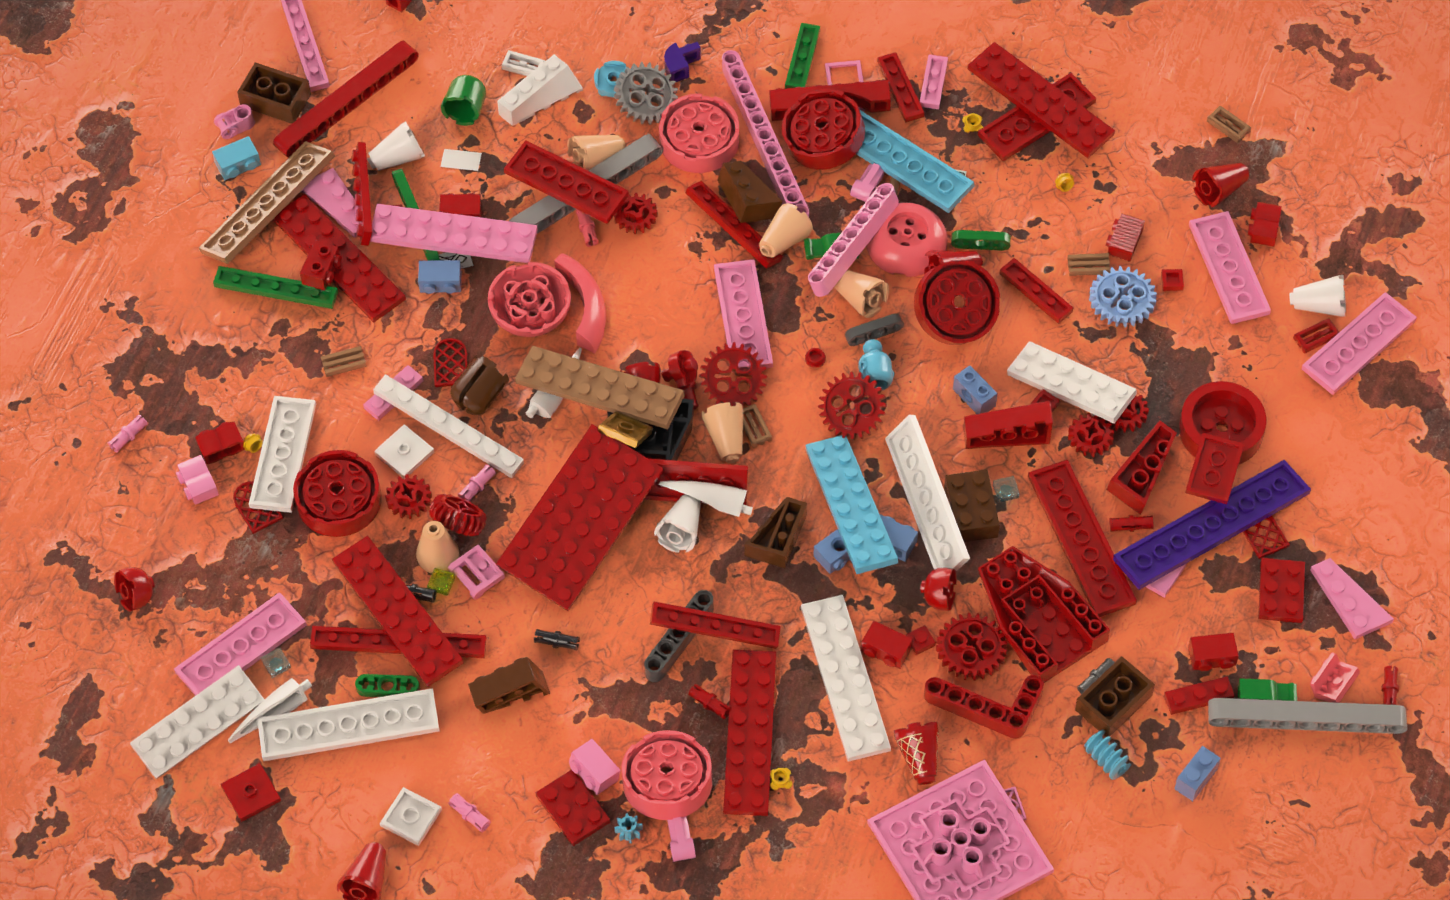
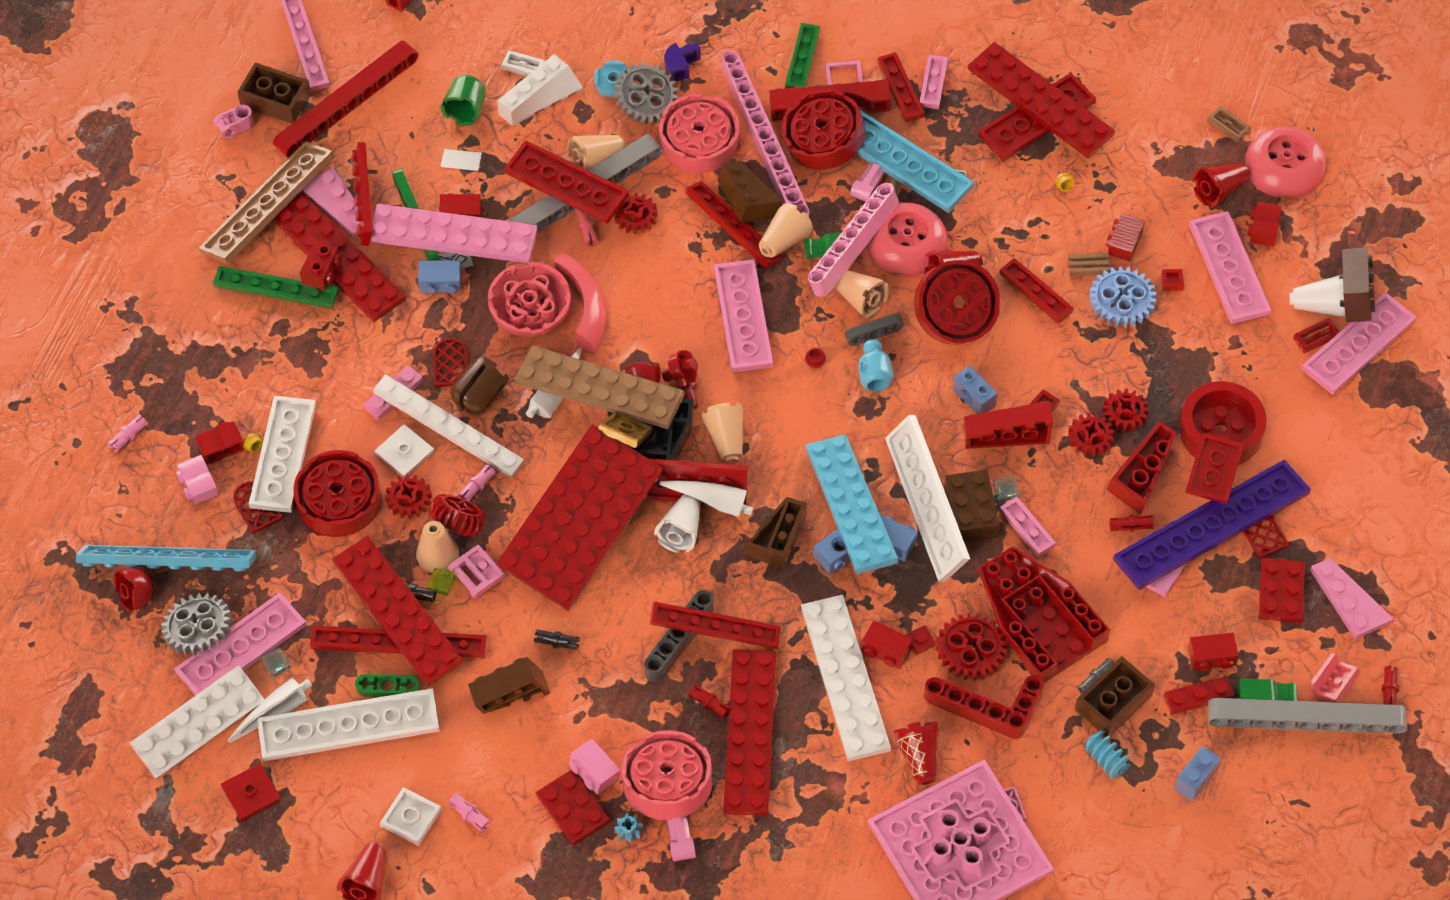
medium azure brick [212,136,261,181] -> none
medium nougat tile [321,346,367,377] -> none
white cone [367,121,425,171] -> none
red gear [699,342,768,406] -> none
medium nougat tile [743,404,772,448] -> none
yellow plate [770,768,792,790] -> none
red gear [818,371,887,441] -> none
red cylinder [920,567,957,611] -> none
green beam [951,230,1011,251] -> none
yellow plate [962,113,983,133] -> none
white plate [1007,341,1137,424] -> none
red plate [1028,459,1137,617] -> none
none -> medium azure plate [76,545,256,571]
none -> light grey gear [161,593,233,656]
none -> bright pink plate [999,497,1056,557]
none -> coral brick [1245,126,1326,198]
none -> brick [1342,247,1375,323]

